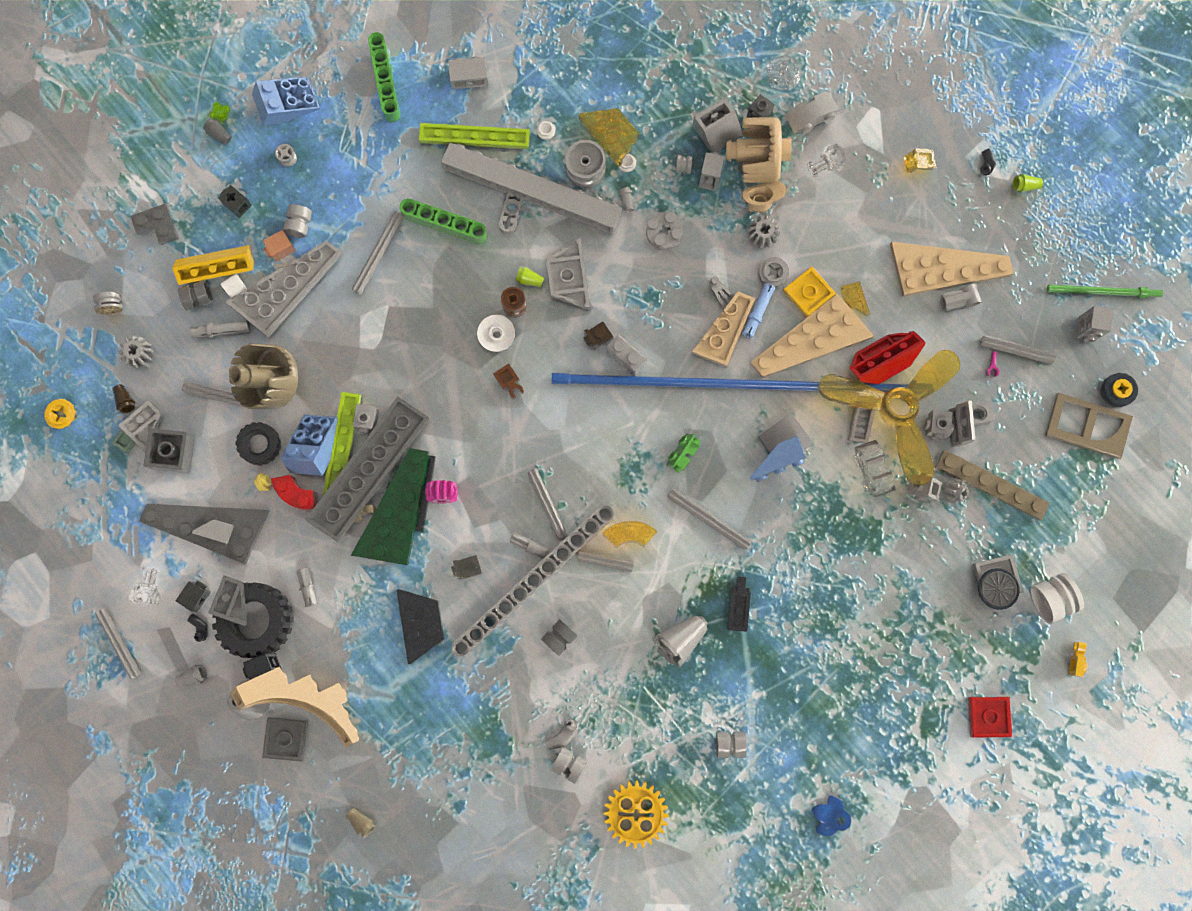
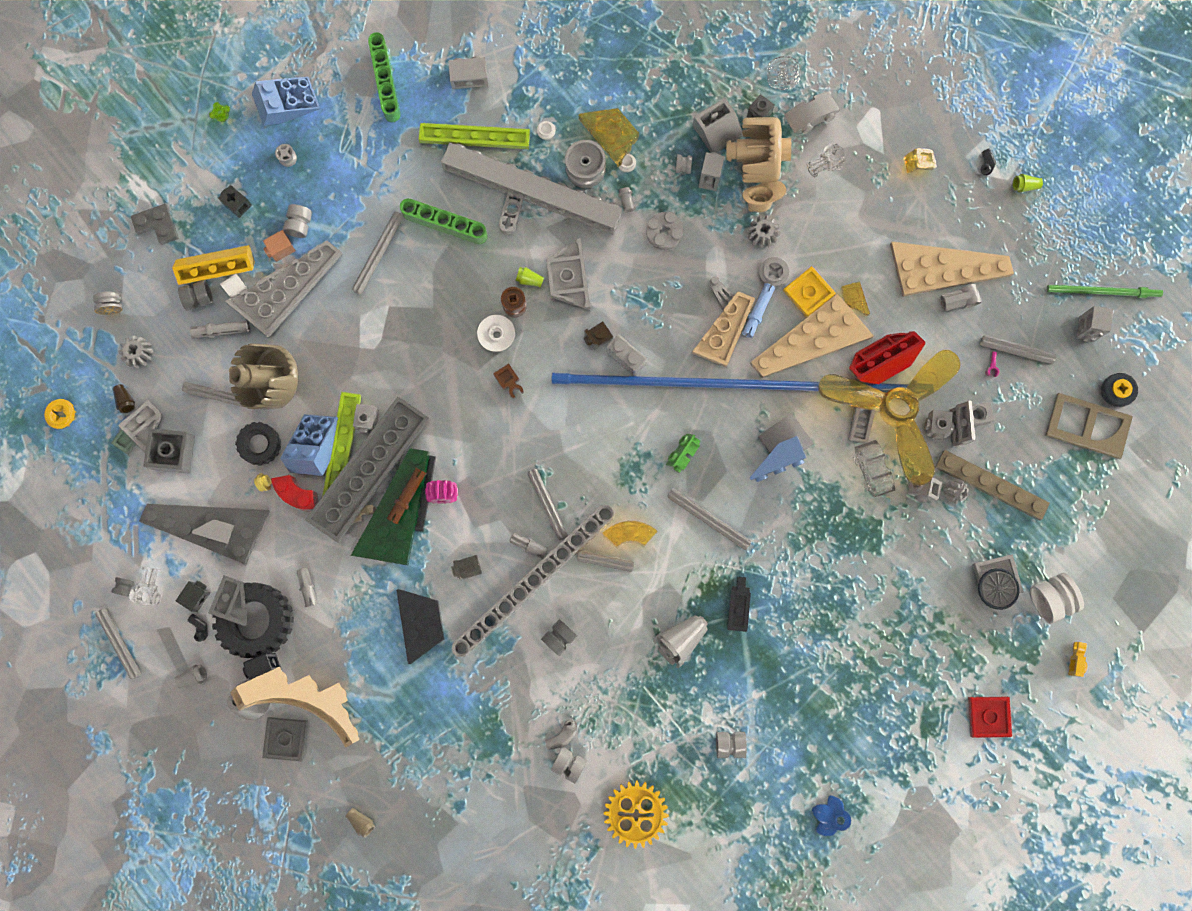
dark grey cone [203,118,232,145] -> none
none -> dark grey wheel [111,577,136,597]
none -> reddish brown pin [387,467,427,524]

